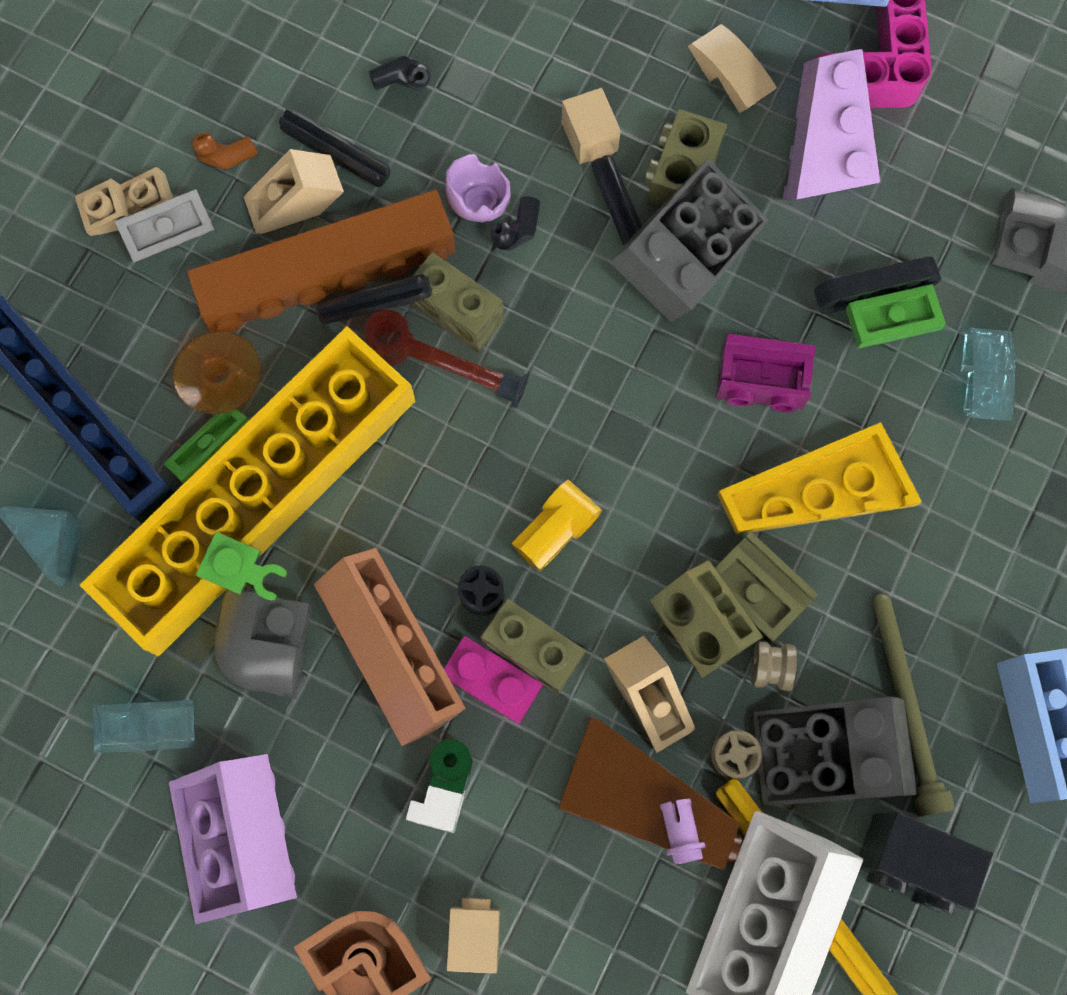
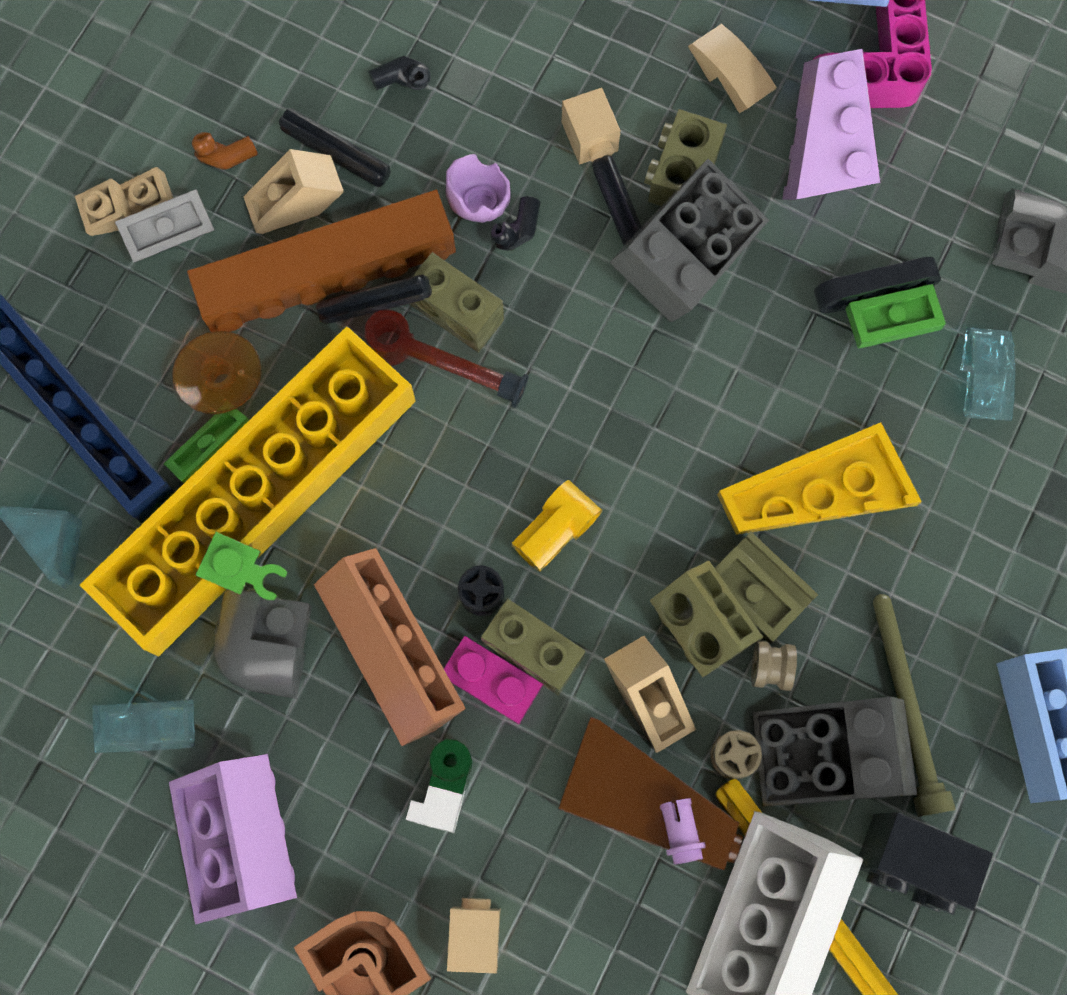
magenta hinge [716,334,816,413] -> none

